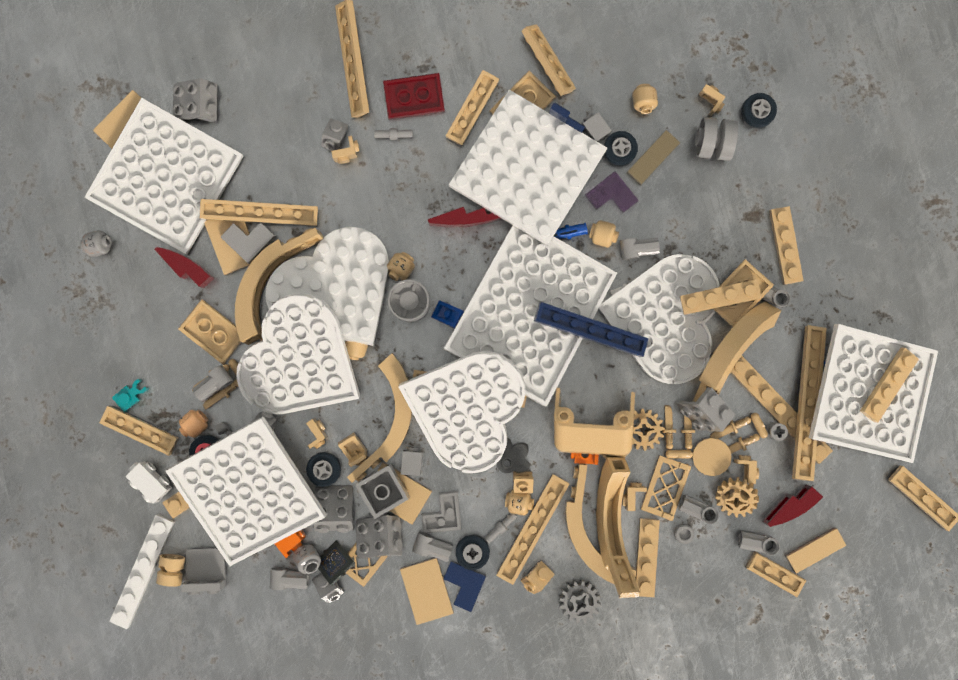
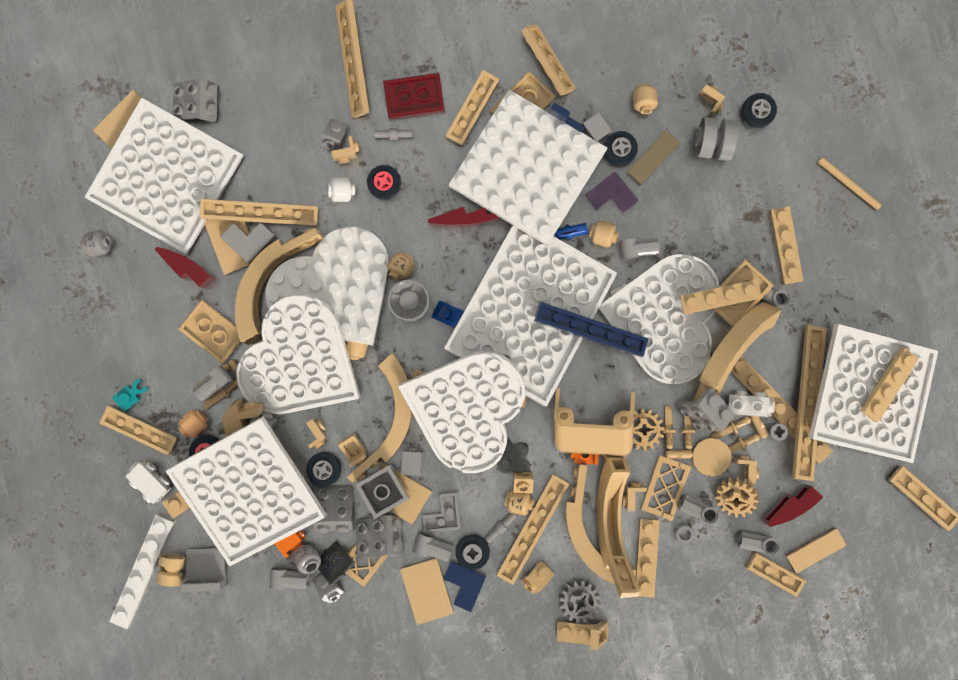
none -> tan brick [222,398,264,436]
none -> white head [326,177,355,202]
none -> black wheel [367,165,401,200]
none -> tan bracket [557,620,608,650]
none -> white brick [729,391,775,417]
none -> tan bar [817,157,882,210]

